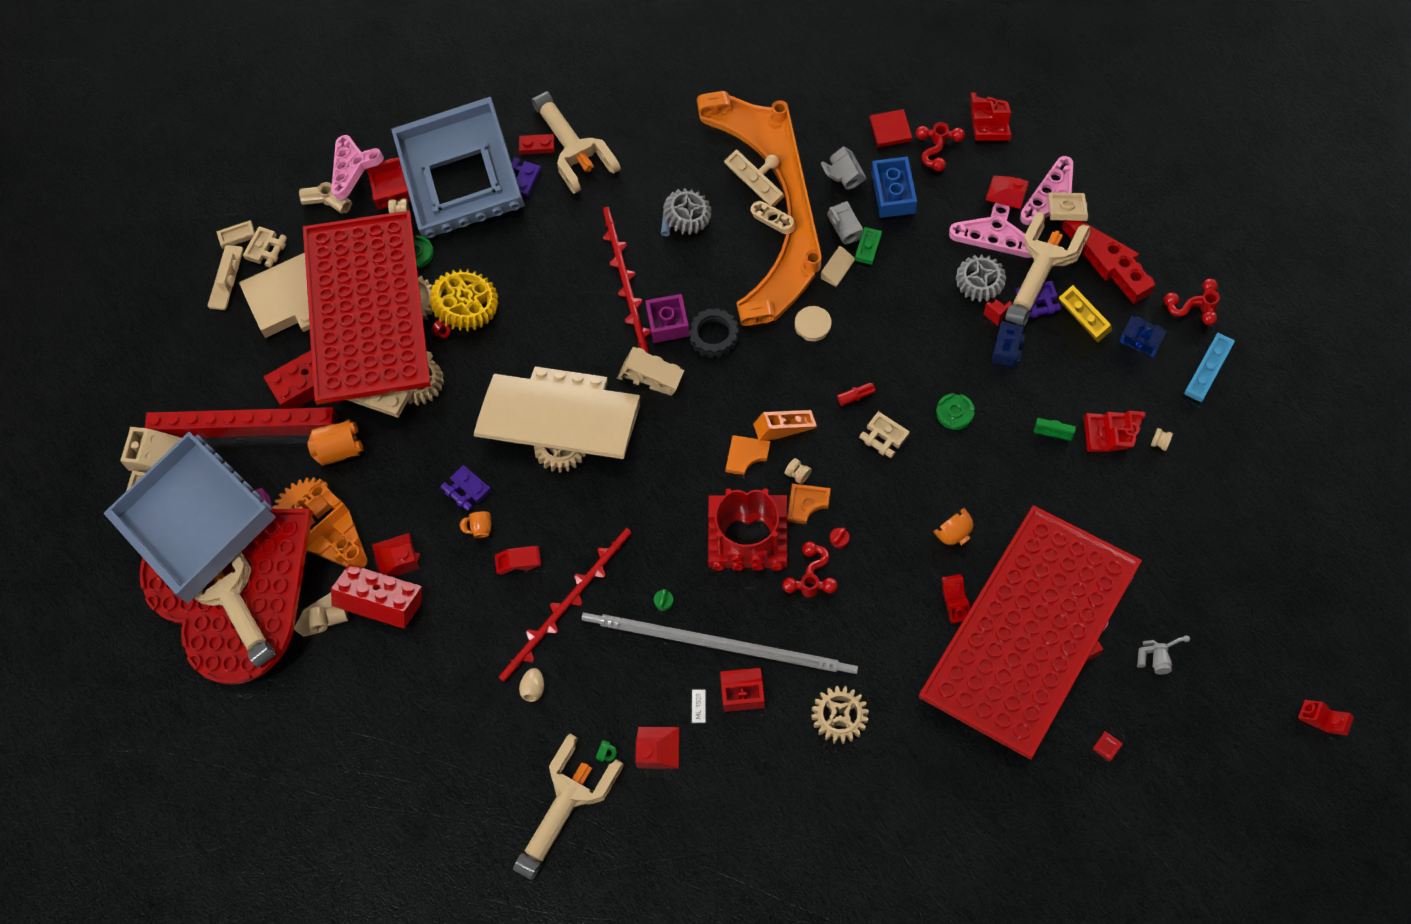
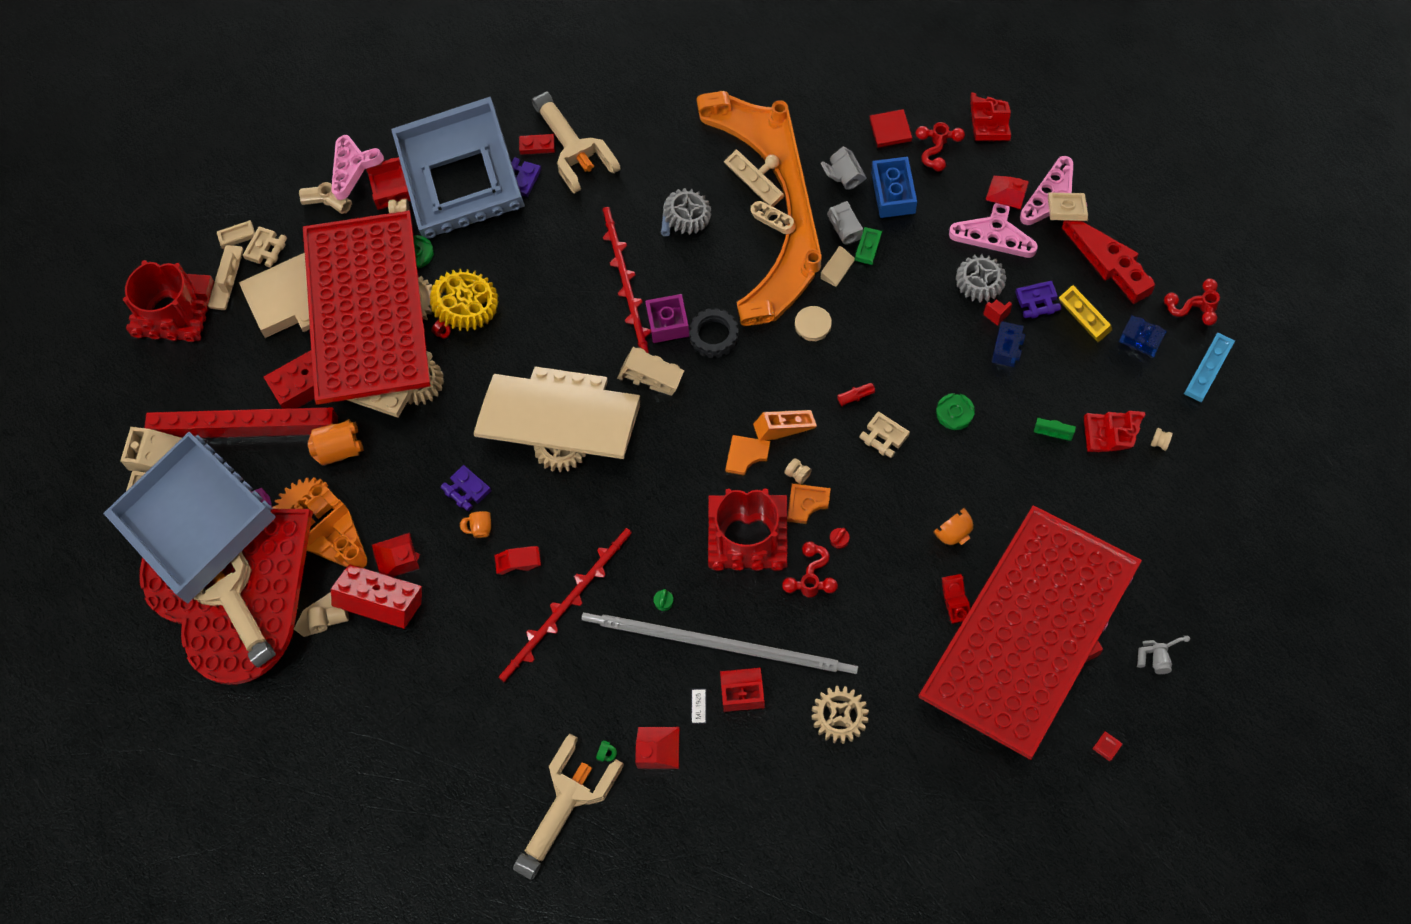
tan animal [519,668,544,702] -> none
tan piece [1006,212,1091,326] -> none
red slope [1298,700,1354,735] -> none
none -> red hose [123,260,215,342]

